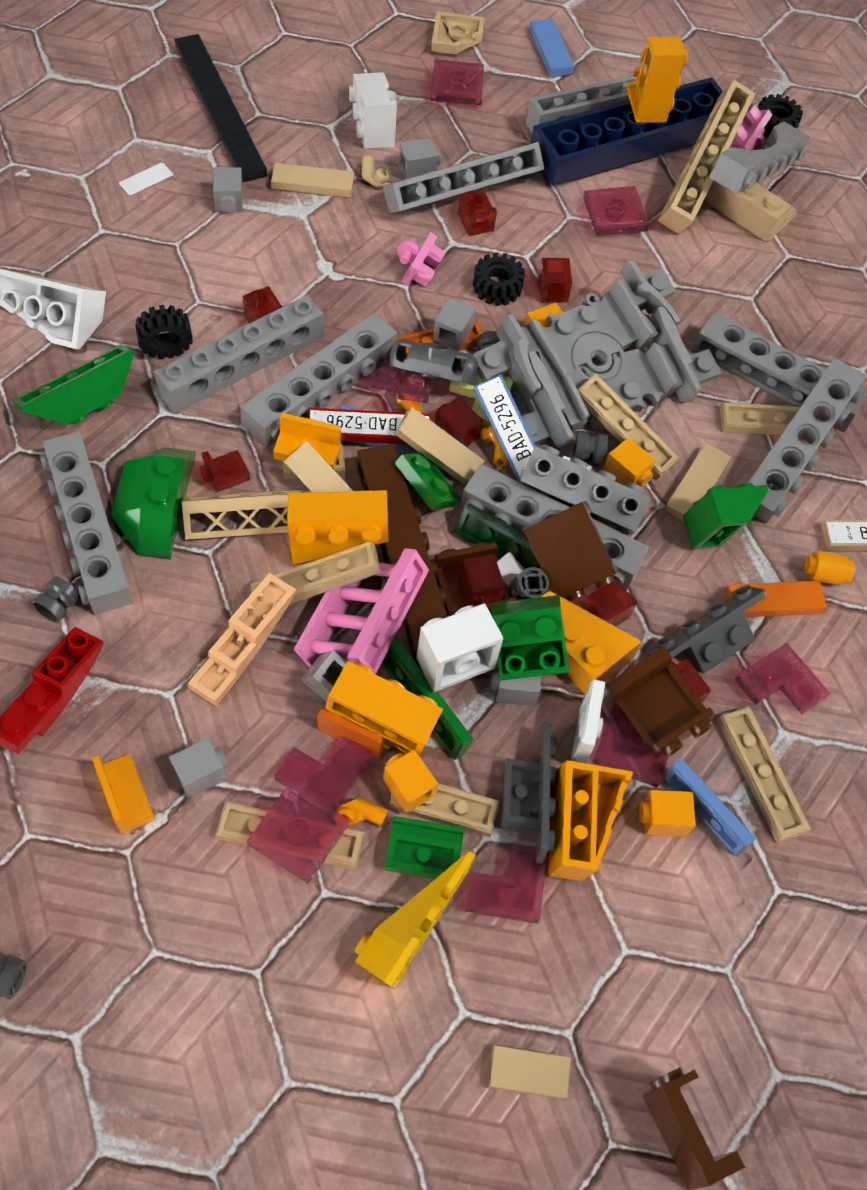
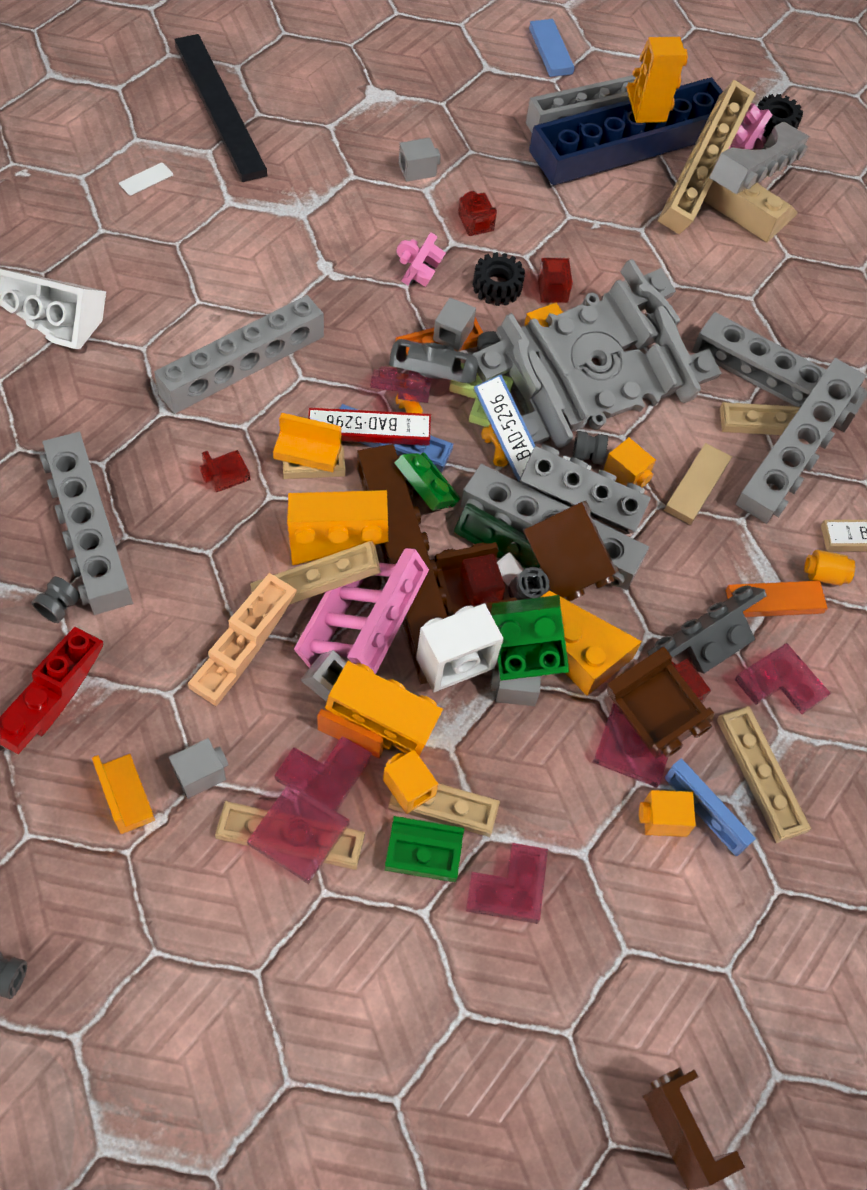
green wedge [12,344,134,425] -> none
green wedge [111,447,196,560] -> none
black tyre [135,305,193,359] -> none
tan fence [182,489,311,540] -> none
light grey brick [213,167,243,212] -> none
light grey brick [240,313,398,447] -> none
clear red brick [242,286,282,324] -> none
tan tile [271,163,354,198] -> none
tan tile [284,441,353,492] -> none
light orange arm [334,798,389,827] -> none
white wedge [349,72,397,149] -> none
yellow wedge [354,851,476,989] -> none
tan arm [361,155,389,188] -> none
light grey brick [382,142,544,213] -> none
green tile [382,636,473,760] -> none
tan tile [394,407,484,486] -> none
tan plate [431,11,485,55] -> none
clear pink plate [431,59,484,106] -> none
clear red brick [435,397,483,447] -> none
tan tile [488,1045,571,1100] -> none
dark grey bracket [501,723,557,864] -> none
light orange wedge [548,760,633,882] -> none
white plate [570,679,606,763] -> none
tan tile [577,373,679,479] -> none
clear red brick [582,579,637,627] -> none
clear pink plate [583,186,650,236] -> none
green slope [683,483,768,549] -> none

